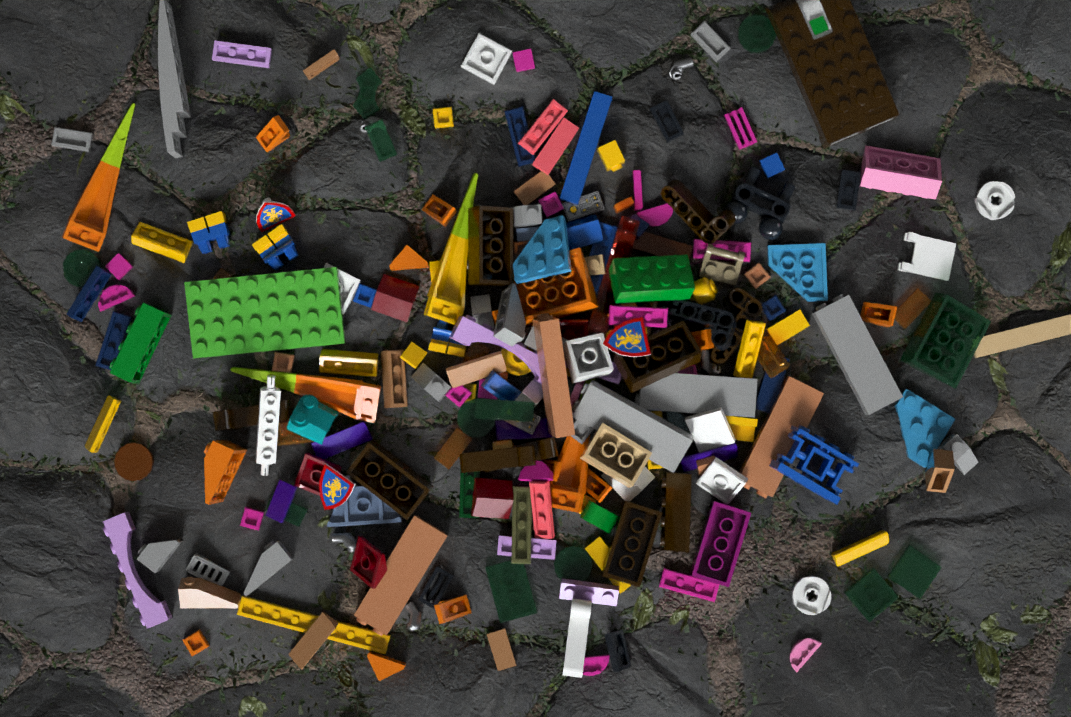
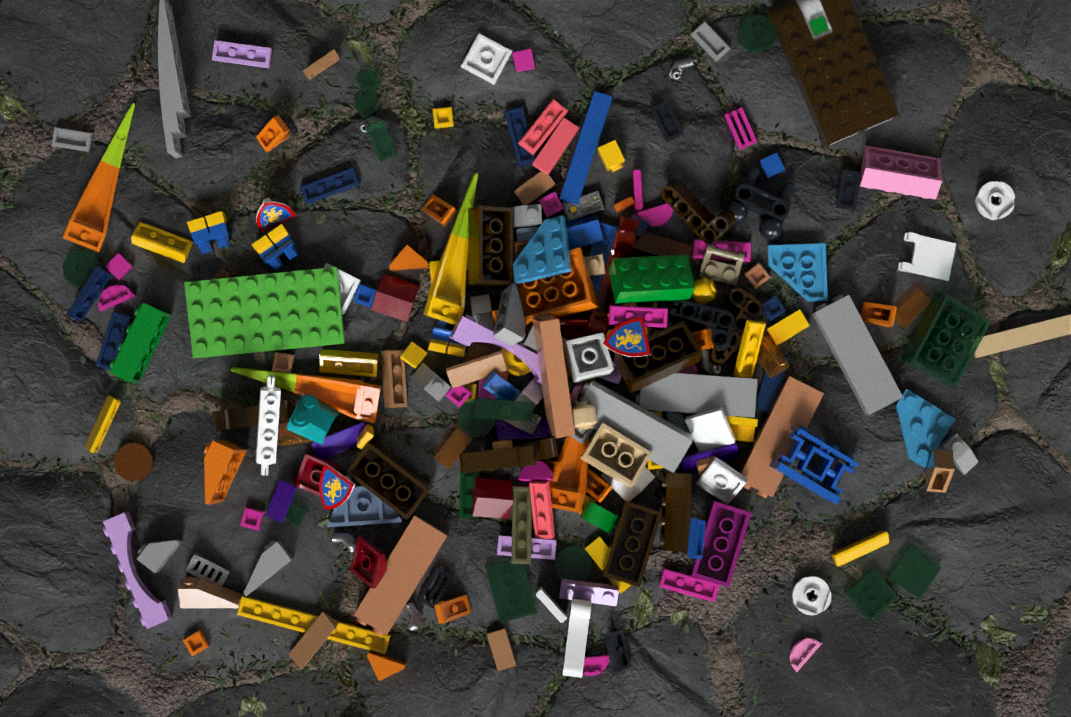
none -> dark blue tile [300,167,360,205]
none -> yellow tile [357,425,374,450]
none -> white tile [536,586,567,623]
none -> tan head [572,401,597,431]
none -> blue tile [687,518,706,560]

